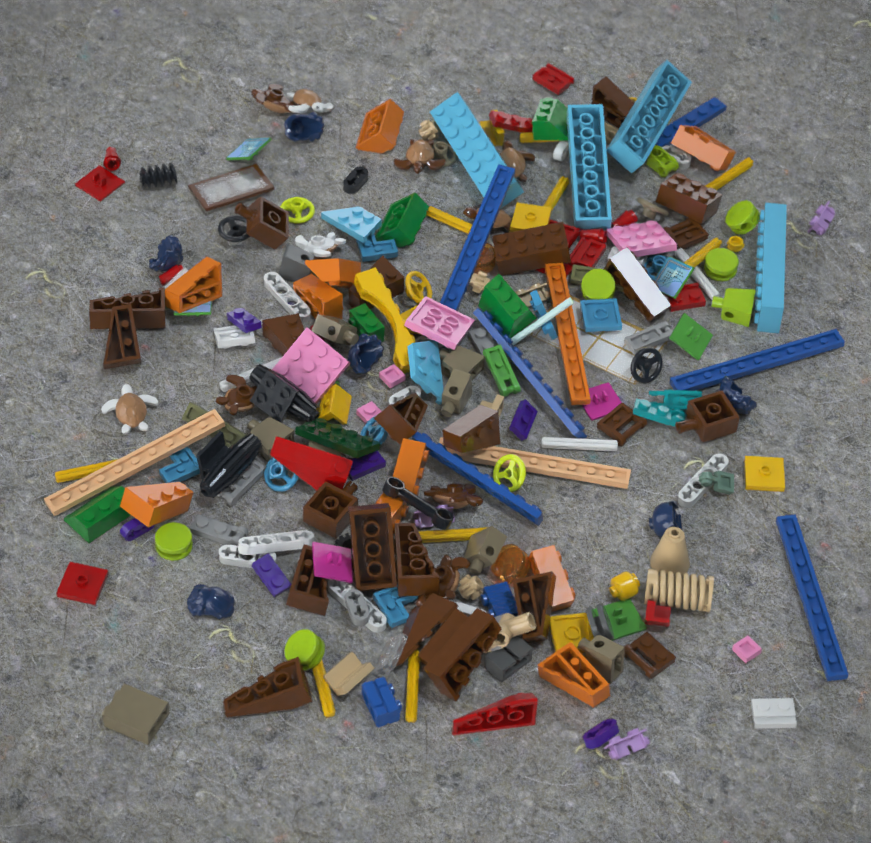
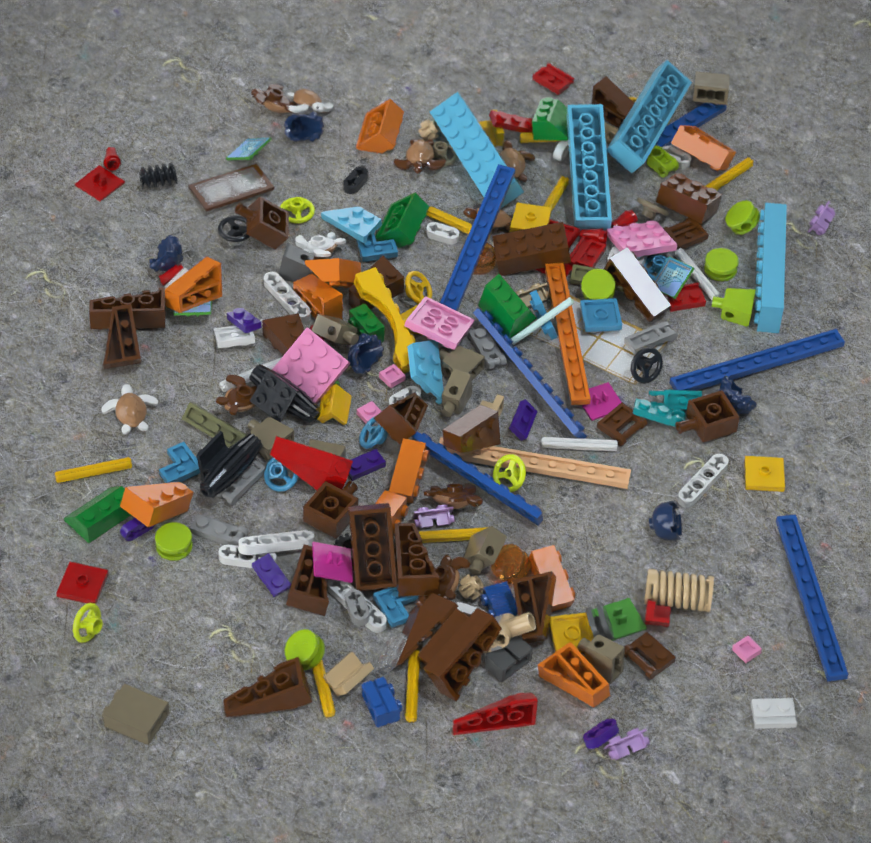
light nougat plate [44,409,225,517] -> none
dark blue hair [187,584,235,619] -> none
dark green plate [295,418,380,458] -> none
black piece [382,477,454,530] -> none
tan gear [469,271,491,294] -> none
bright green plate [483,344,521,397] -> none
yellow head [609,571,640,601] -> none
tan cone [650,527,690,576] -> none
bright green piece [669,313,713,360] -> none
yellow axle [684,237,722,268] -> none
sand green plate [699,470,734,495] -> none
yellow plate [727,236,744,252] -> none
none -> neon yellow piece [73,603,103,643]
none -> white beam [426,222,459,245]
none -> dark tan brick [693,71,729,105]

